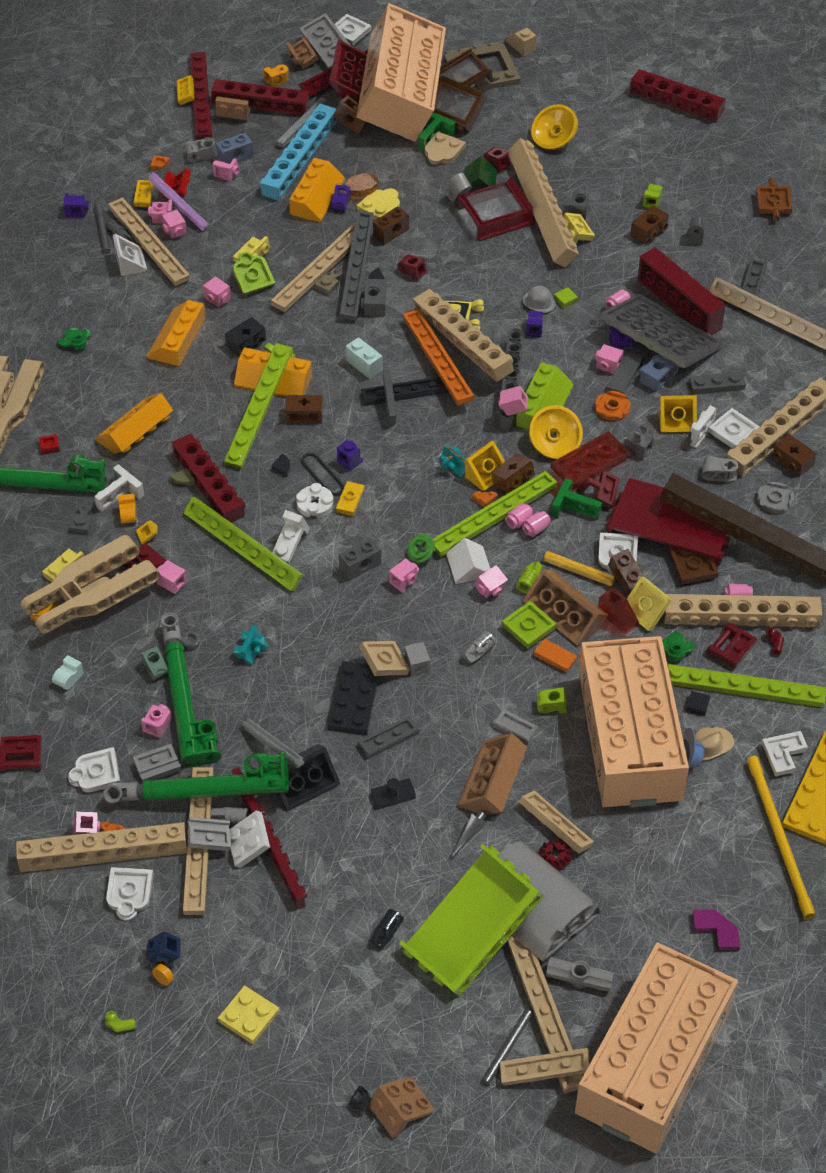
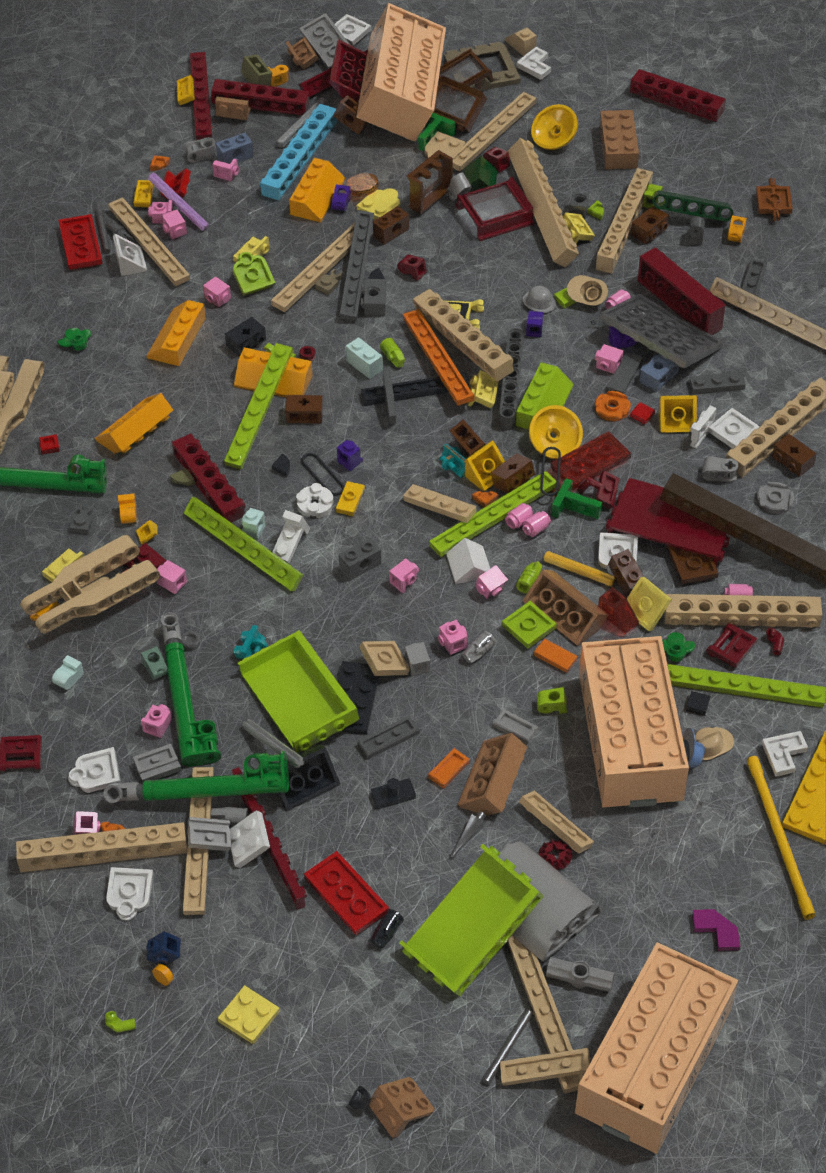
dark purple brick [63,193,89,217] -> none
white bracket [94,464,145,512] -> none
bright green gear [407,534,436,564] -> none
bright pink brick [498,386,528,416] -> none
flat silver brick [624,424,654,460] -> none
none -> red plate [58,214,103,270]
none -> lime panel [238,630,359,754]
none -> olive brick [241,54,272,86]
none -> light aqua brick [241,508,265,540]
none -> dark red bush [299,346,315,361]
none -> red plate [304,851,389,935]
none -> lime hinge [380,338,405,368]
none -> tan plate [403,484,477,523]
none -> reddish brown window [407,150,453,214]
none -> orange tile [428,748,470,789]
none -> bright pink brick [438,620,468,655]
none -> reddish brown brick [449,419,485,457]
none -> tan plate [451,92,537,171]
none -> light yellow bracket [467,370,499,408]
none -> white plate [516,47,551,80]
none -> black piece [540,447,561,496]
none -> tan piece [567,275,608,306]
none -> lime tile [587,200,604,220]
none -> tan brick [596,168,653,274]
none -> medium nougat brick [599,110,639,169]
none -> red tile [630,402,655,425]
none -> dark green beam [652,190,734,221]
none -> light orange leg [727,215,747,243]

